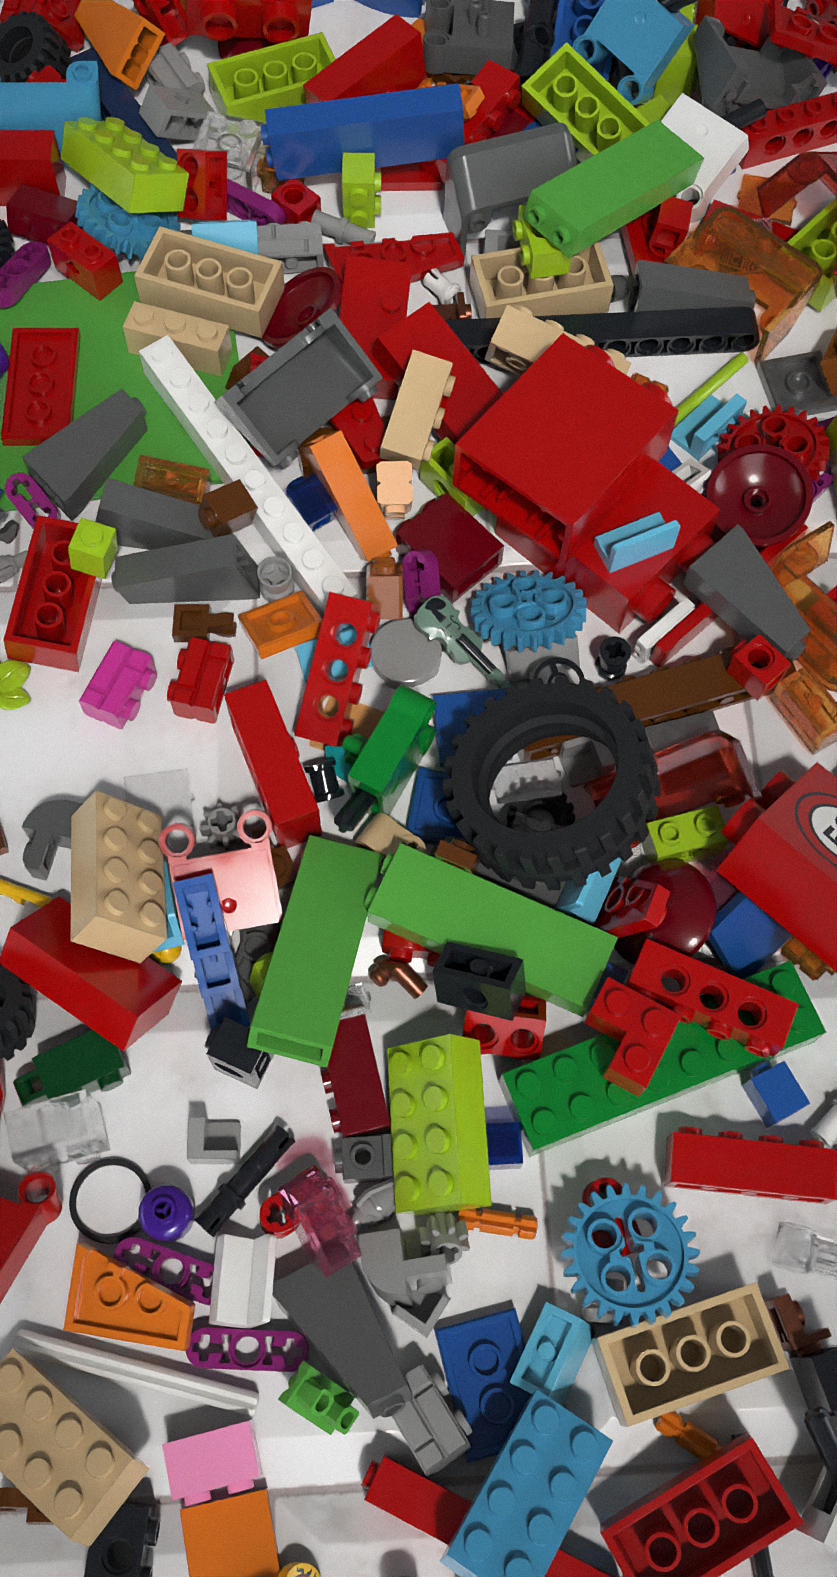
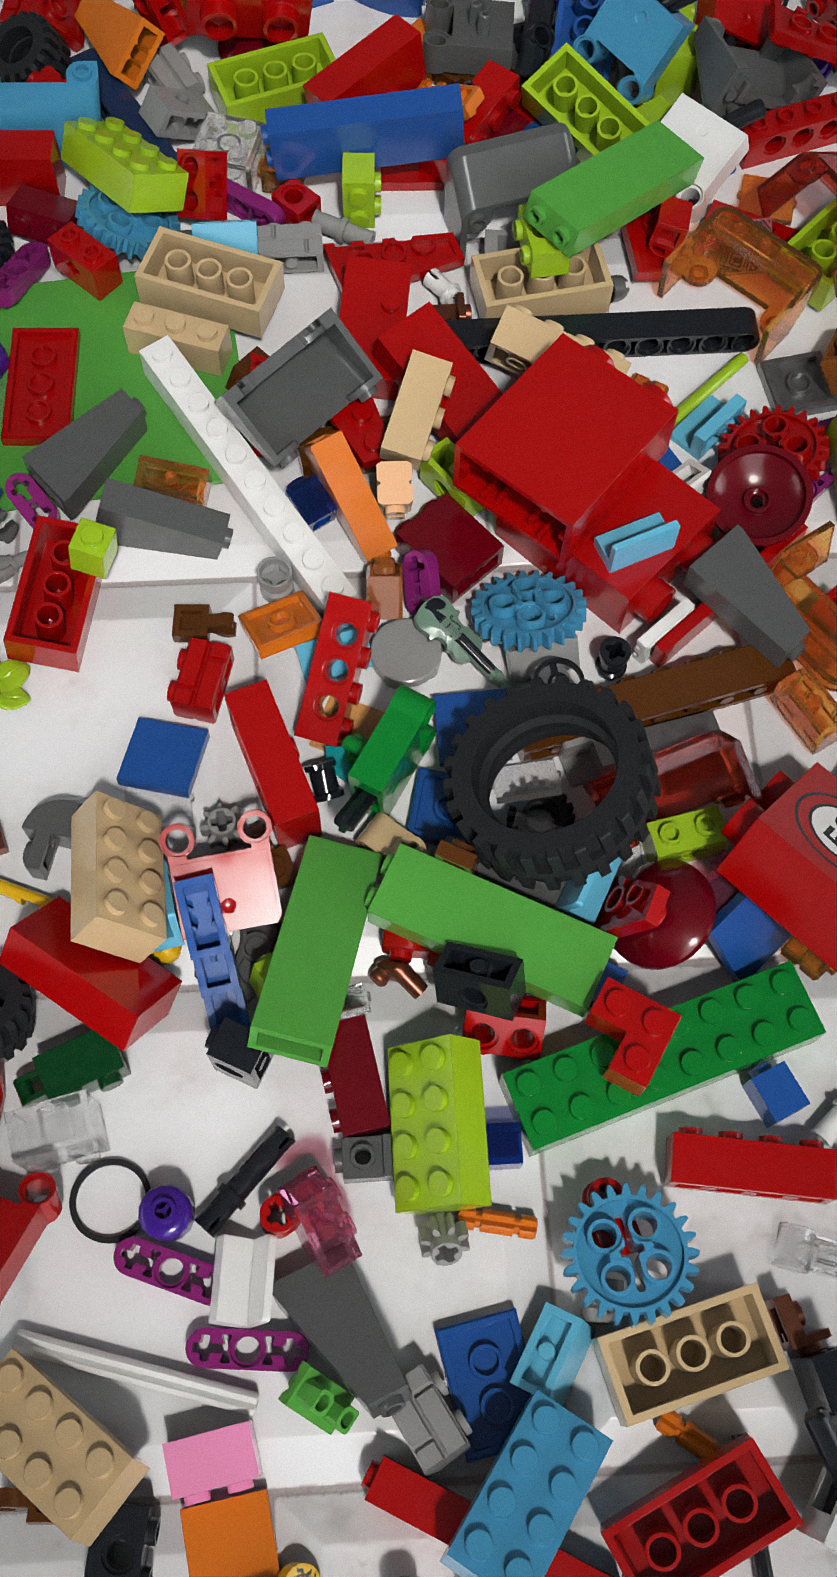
orange wing [63,1241,196,1351] -> none
dark pink brick [79,641,157,730] -> none
dark grey slope [111,534,260,604] -> none
light grey panel [187,1117,241,1164] -> none
reddish brown brick [198,479,258,537] -> none
dark red dish [262,267,343,348] -> none
light grey piece [339,1177,395,1238] -> none
light grey brick [358,1228,453,1308] -> none
light grey panel [392,1290,451,1338] -> none
red brick [625,938,799,1057] -> none
dark grey slope [628,260,756,312] -> none
red brick [726,634,791,701] -> none
none -> blue tile [116,717,210,798]

